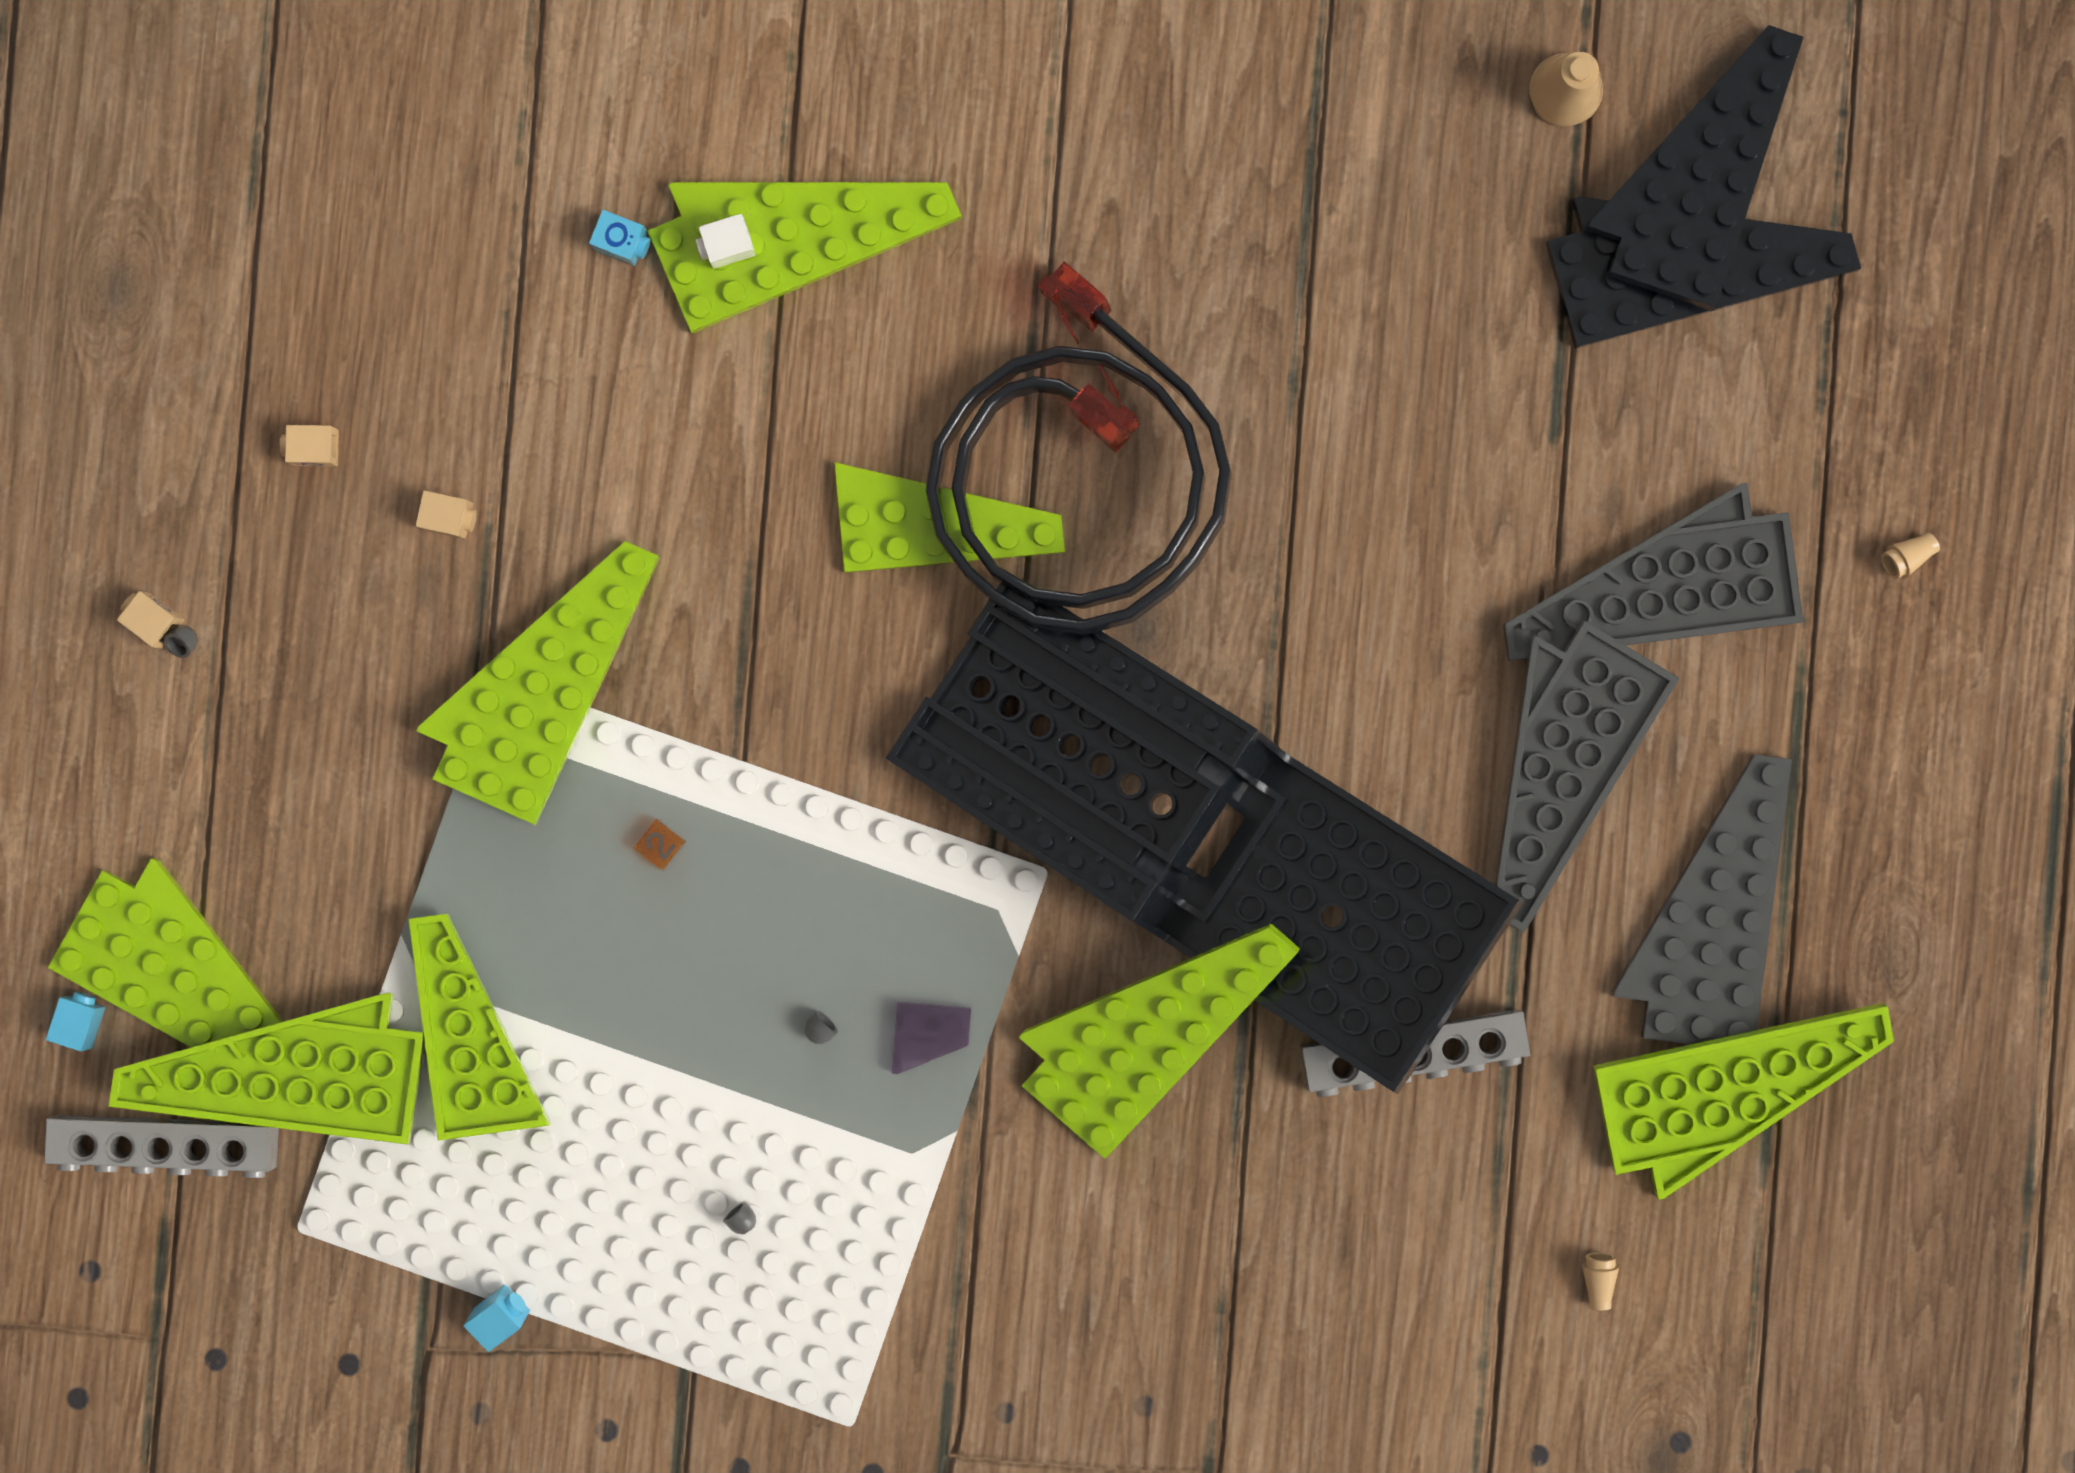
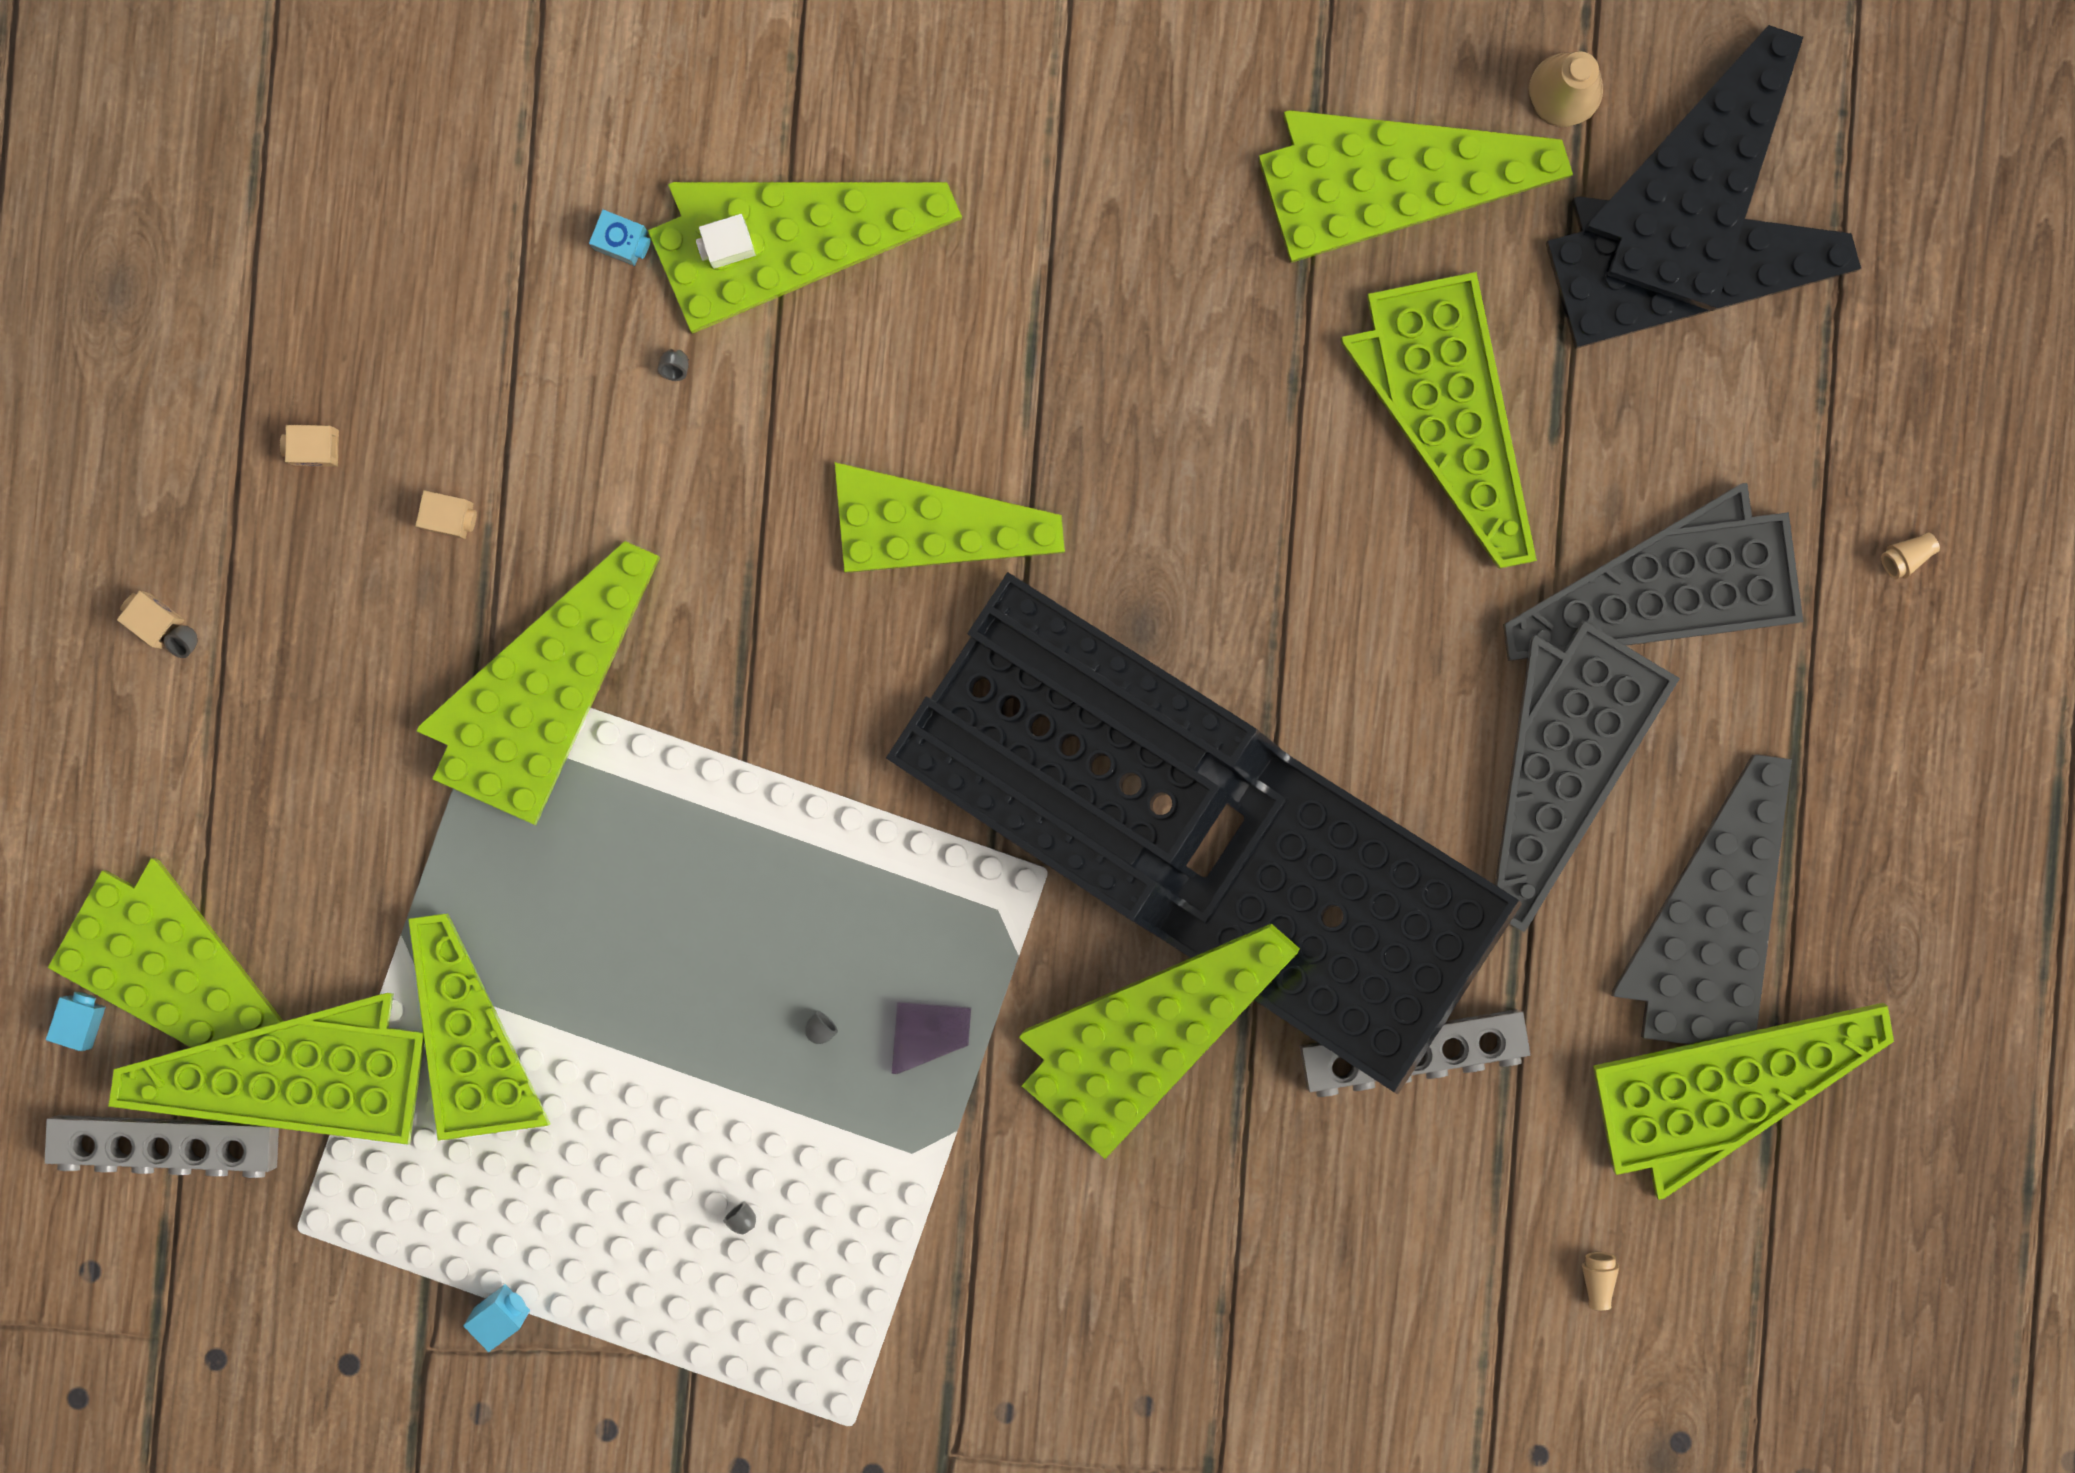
clear orange tile [633,819,687,871] -> none
black piece [926,261,1232,635] -> none
none -> dark grey hinge [658,349,689,381]
none -> lime wing [1258,110,1573,263]
none -> lime wing [1340,272,1537,569]

